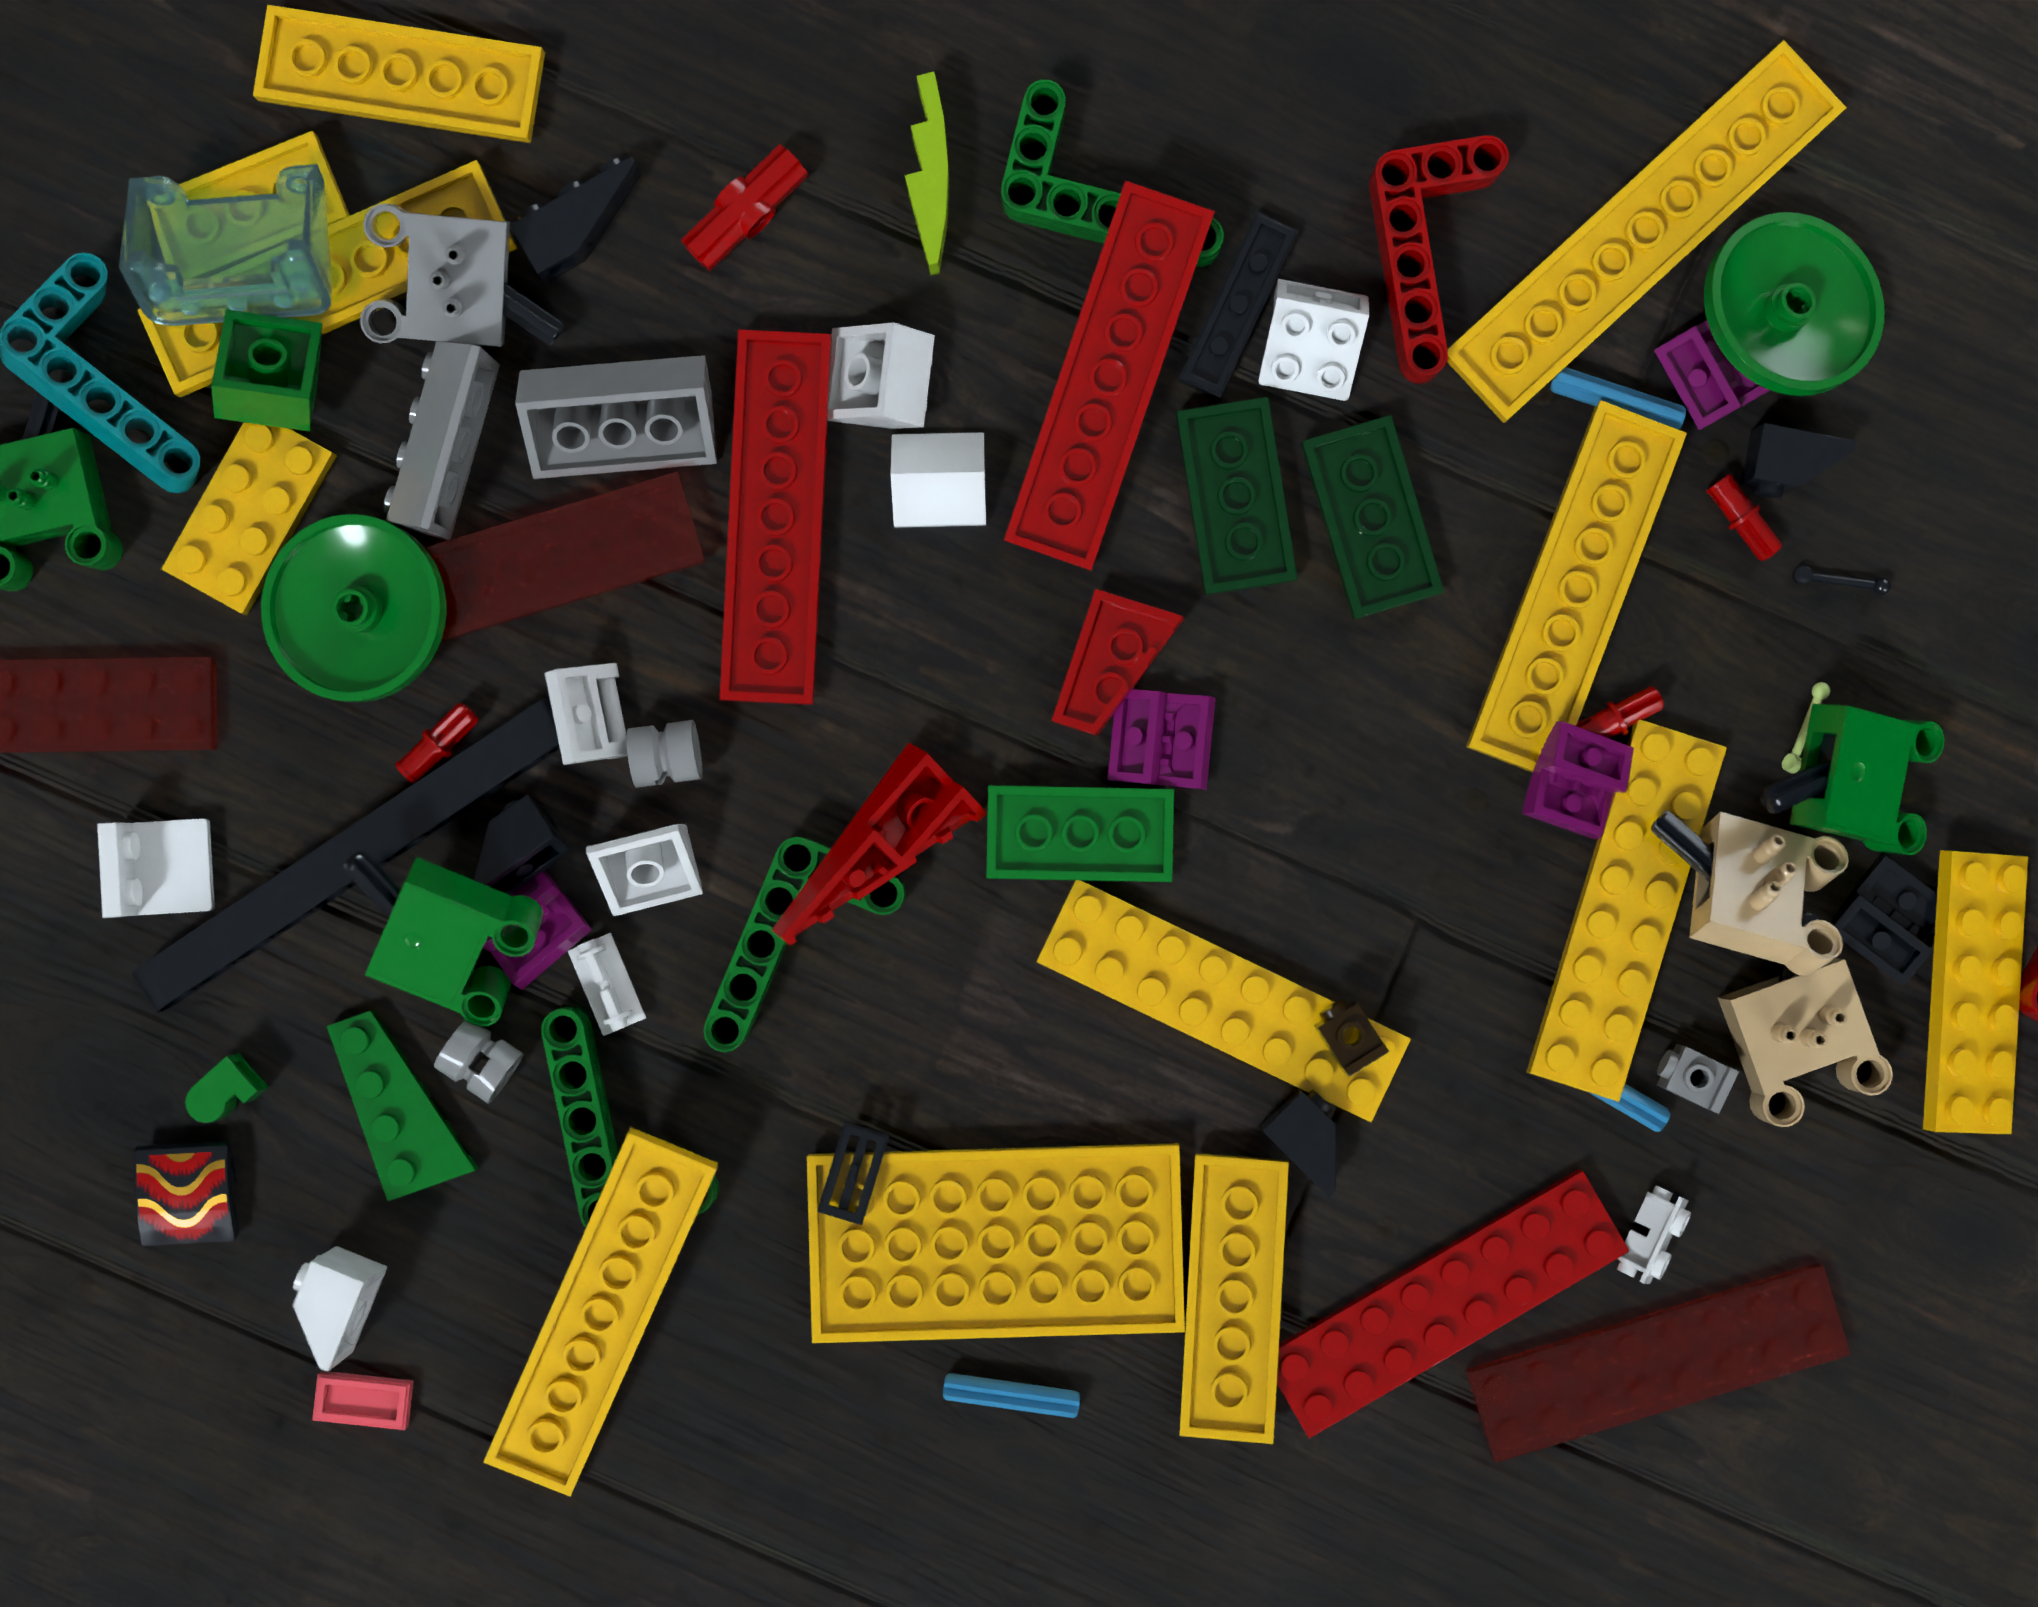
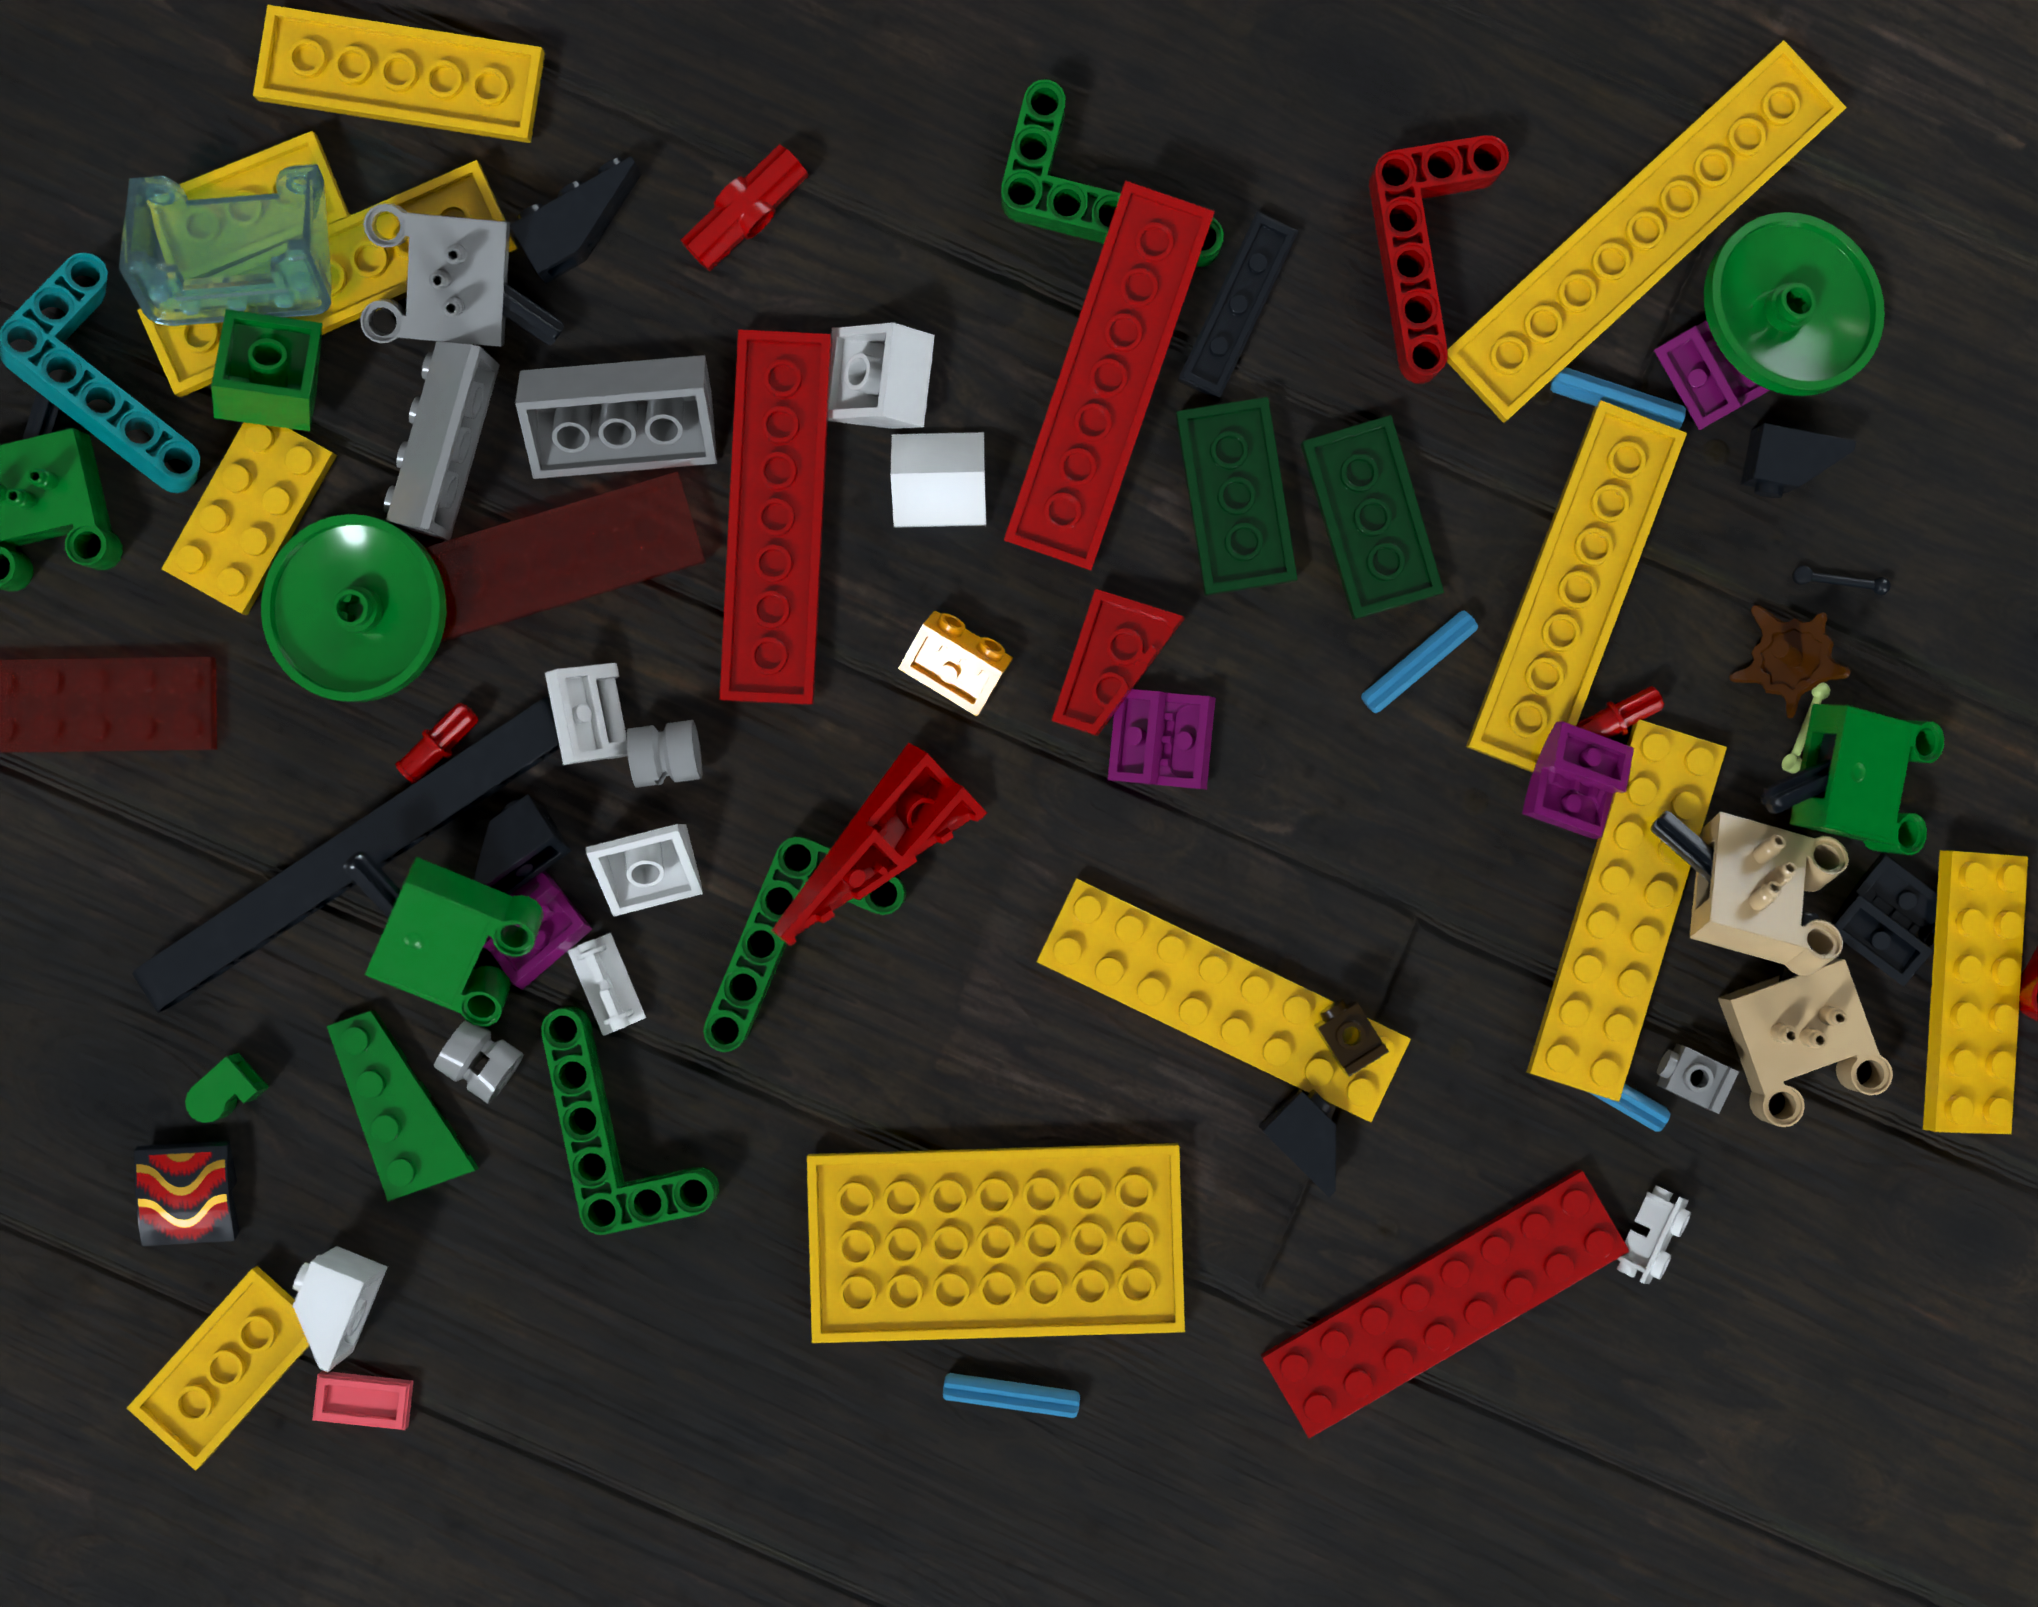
white bracket [97,819,215,918] -> none
yellow plate [483,1127,718,1496] -> none
black tile [817,1120,890,1225] -> none
lime slope [905,71,949,275] -> none
green plate [986,785,1174,882] -> none
yellow plate [1180,1153,1289,1444] -> none
white bracket [1259,279,1369,401] -> none
clear red plate [1465,1263,1851,1463] -> none
red axle [1706,473,1782,561] -> none
none -> yellow plate [127,1266,310,1471]
none -> bracket [898,611,1013,716]
none -> dark azure axle [1361,610,1478,713]
none -> reddish brown piece [1729,605,1851,719]

